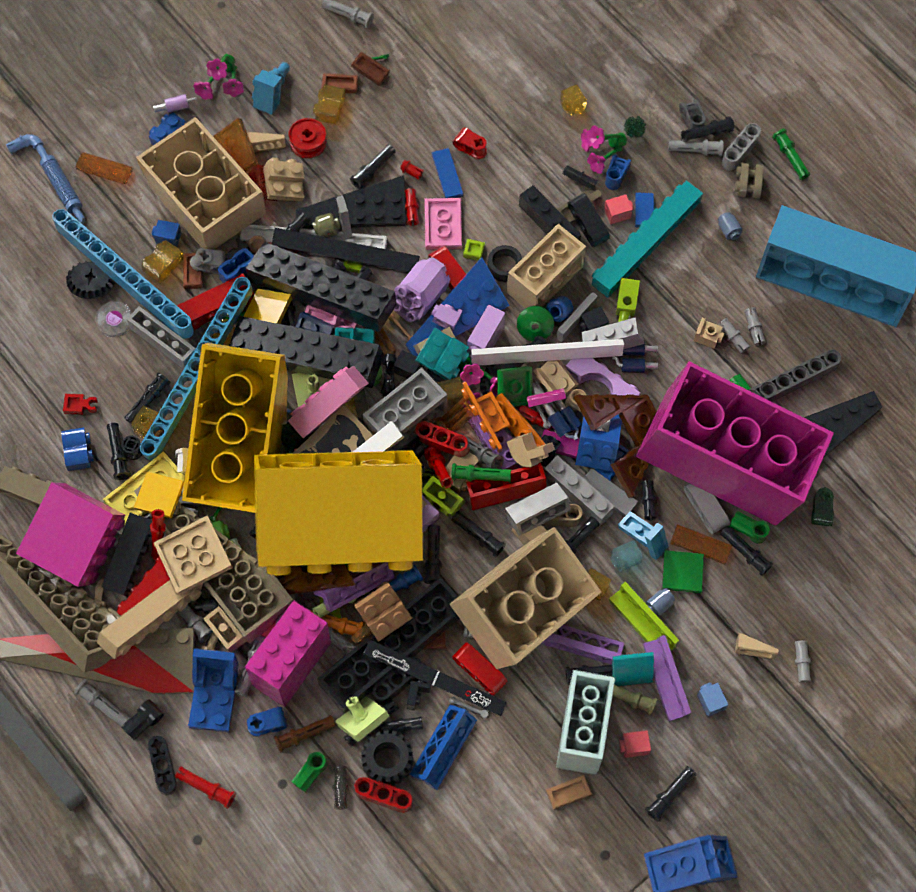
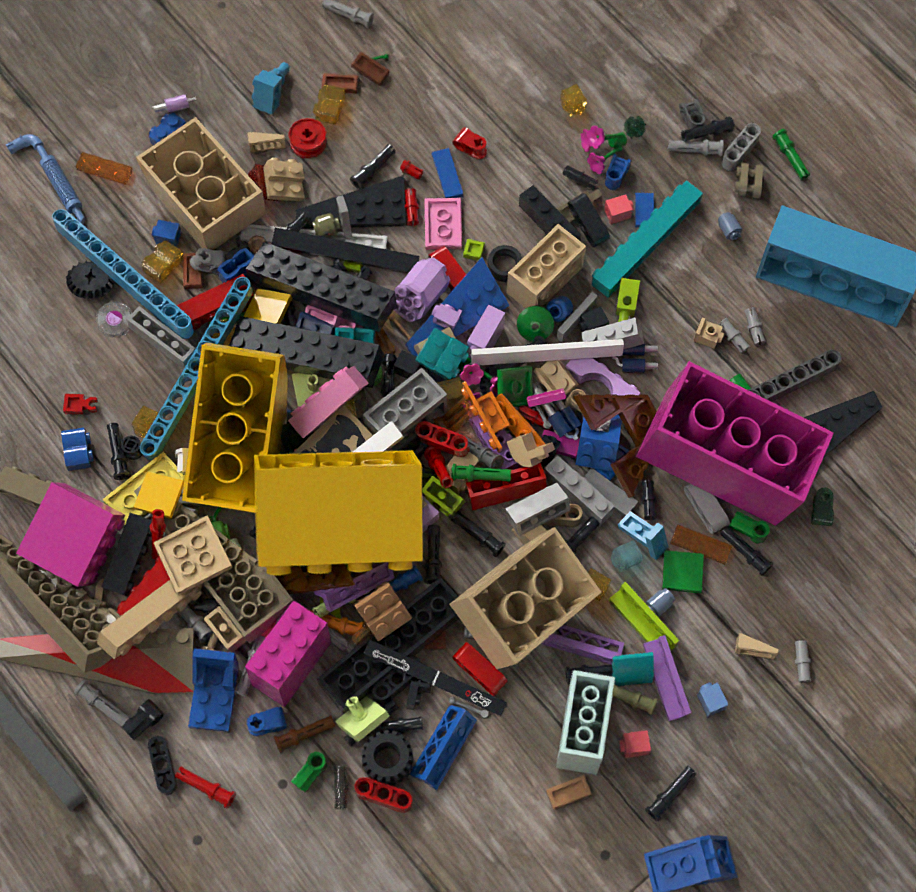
black pin [124,372,171,425] -> none
dark pink plant [193,54,244,100] -> none
clear orange tile [213,118,258,172] -> none

